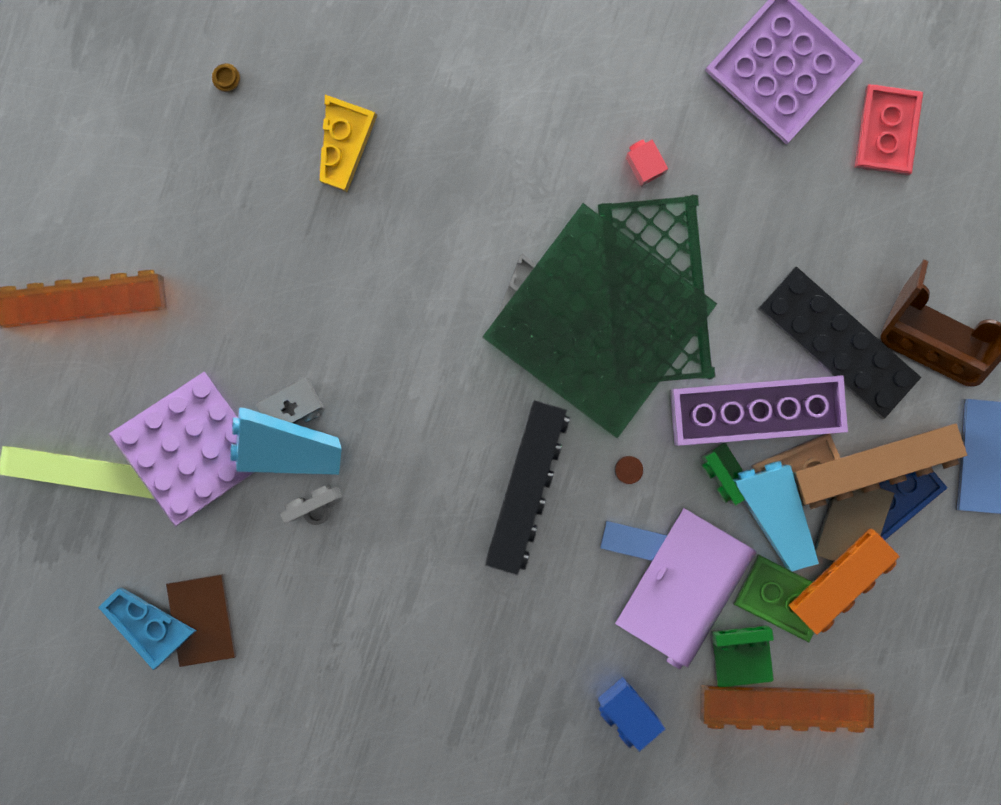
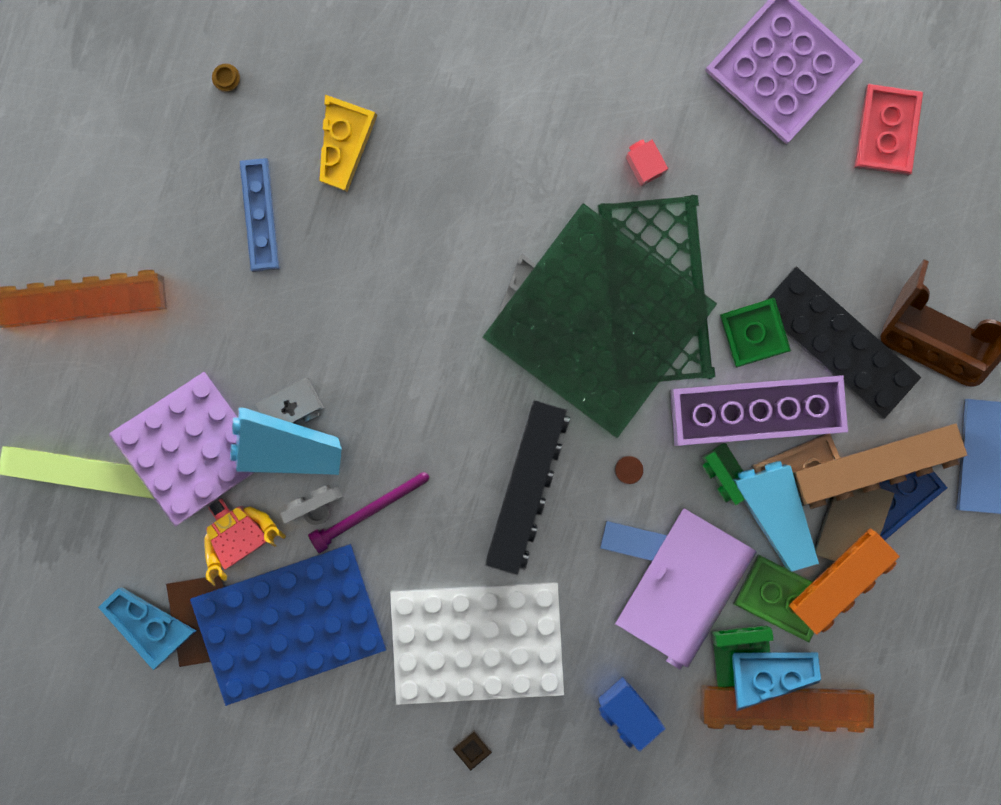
none -> blue plate [190,544,386,706]
none -> torso [204,498,286,586]
none -> medium blue tile [240,158,280,272]
none -> magenta piece [308,472,429,554]
none -> white plate [390,582,564,705]
none -> dark brown tile [453,730,492,771]
none -> green tile [720,298,791,368]
none -> dark azure wing [732,652,821,711]

